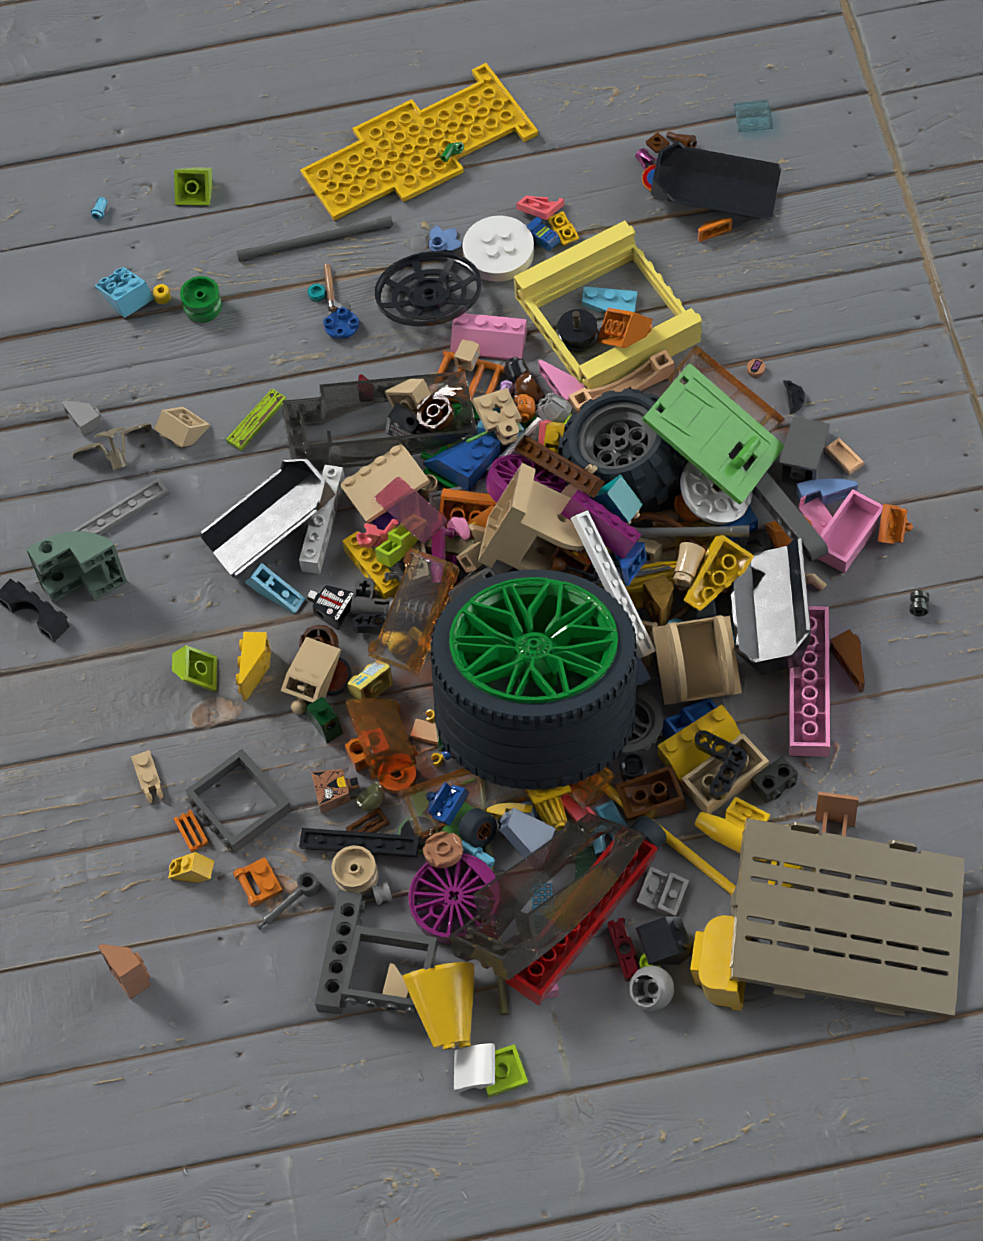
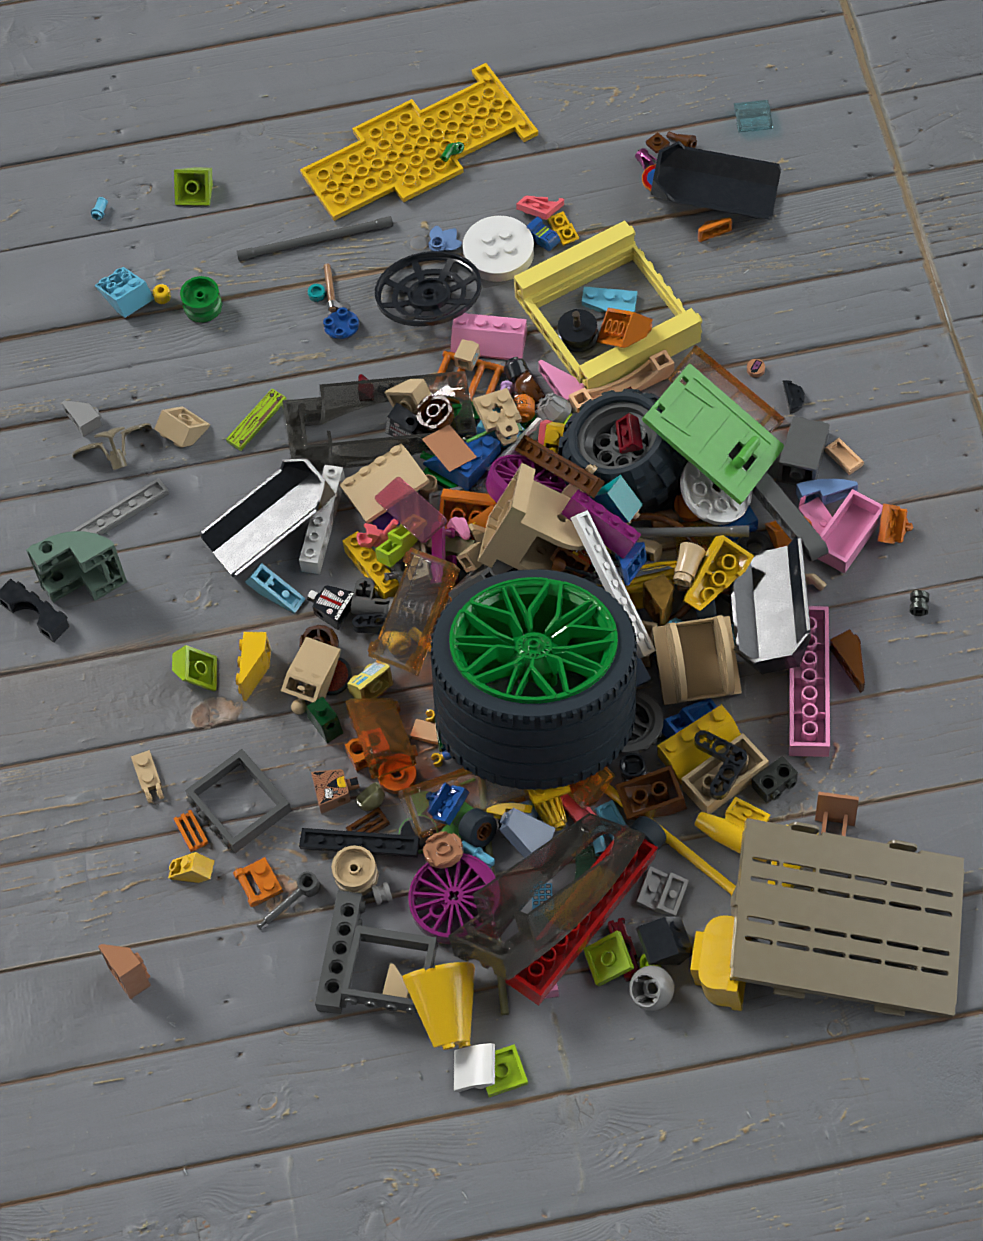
none -> nougat sticker [422,425,477,472]
none -> lime plate [583,931,634,987]
none -> dark red slope [616,413,643,454]

